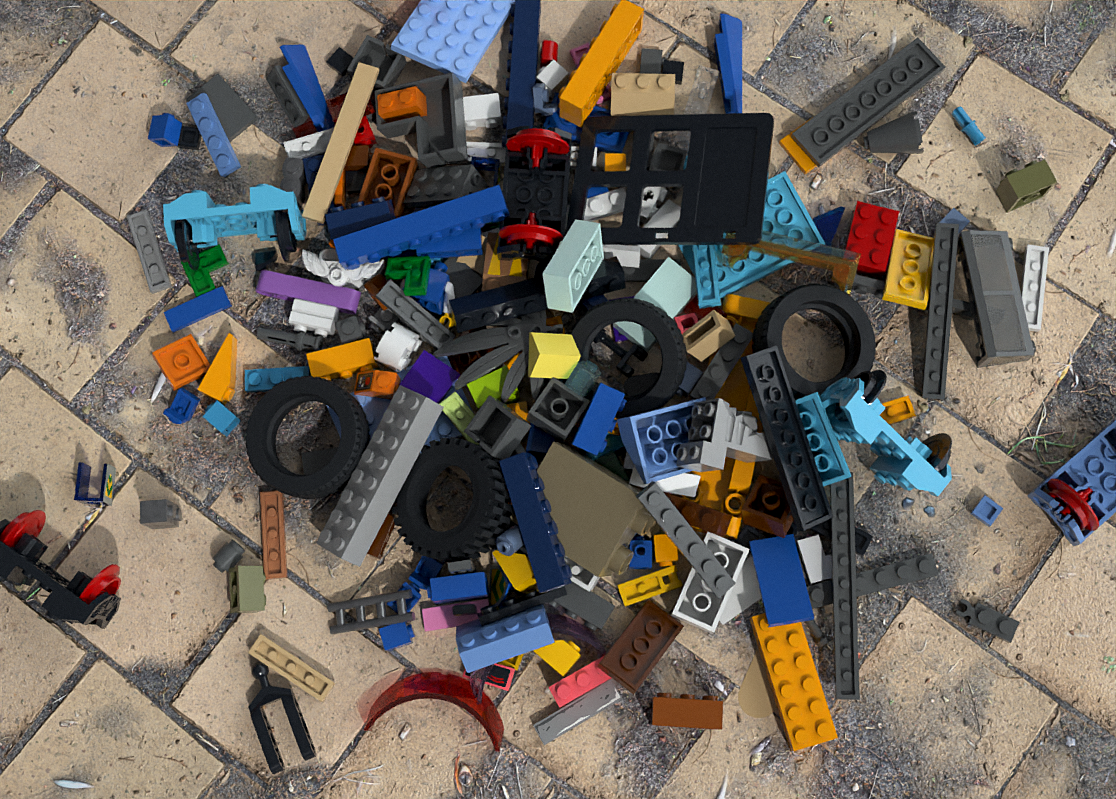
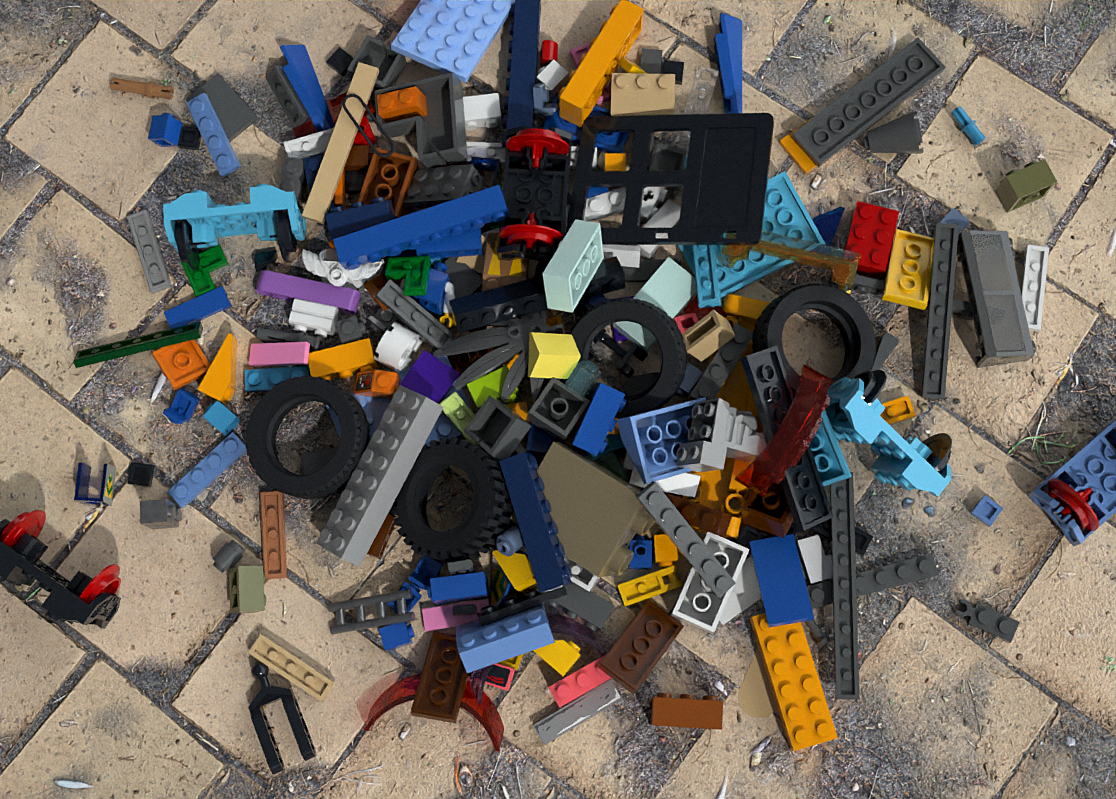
none -> dark green tile [73,322,203,368]
none -> medium nougat pin [110,77,174,100]
none -> black tile [128,462,155,487]
none -> medium blue plate [167,432,247,509]
none -> bright pink tile [249,342,310,366]
none -> black piece [342,94,394,158]
none -> reddish brown tile [410,631,469,724]
none -> yellow tile [618,57,647,74]
none -> clear red windscreen [734,364,833,496]
none -> dark grey slope [871,331,899,372]

